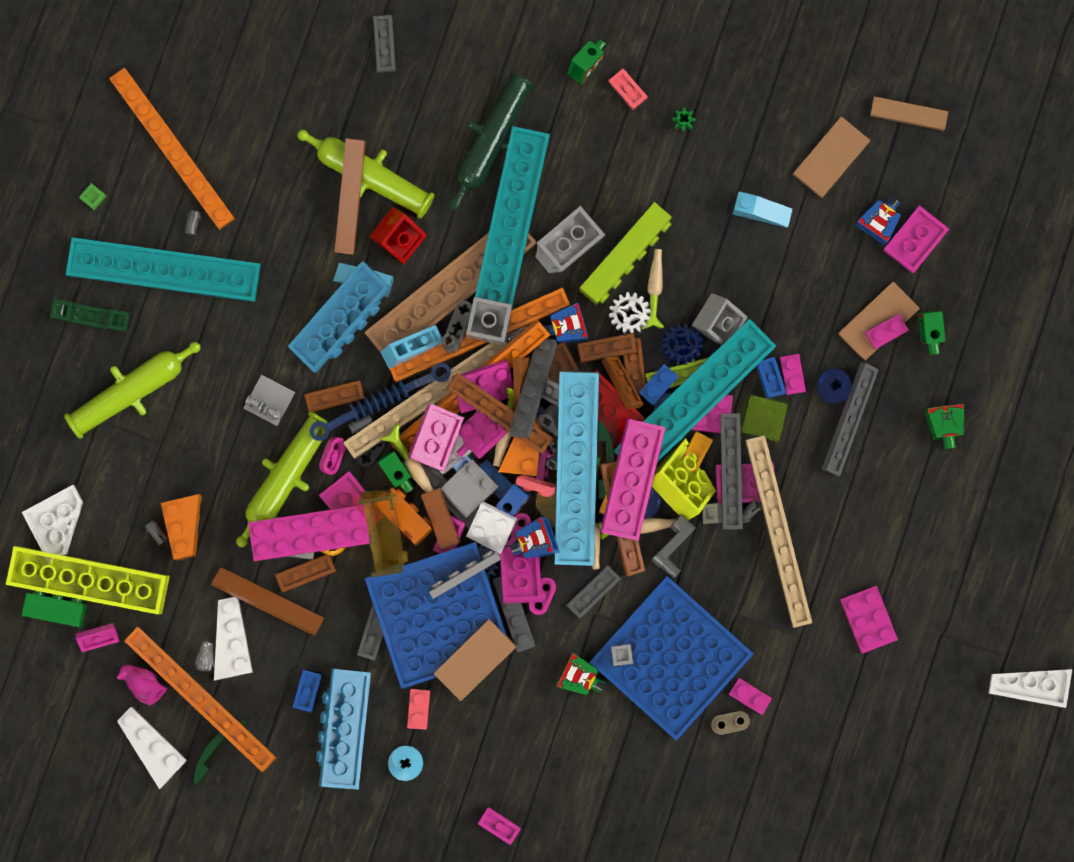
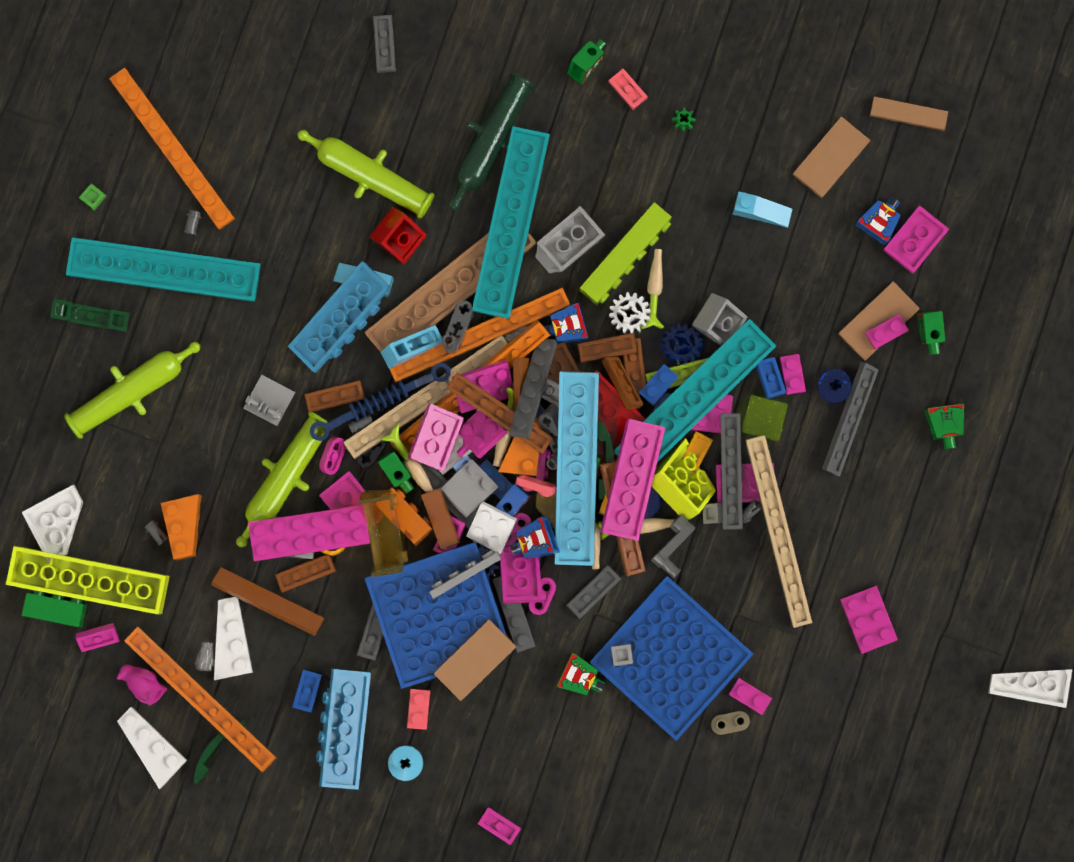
tile [335,138,366,255] -> none
light grey slope [466,297,512,345] -> none

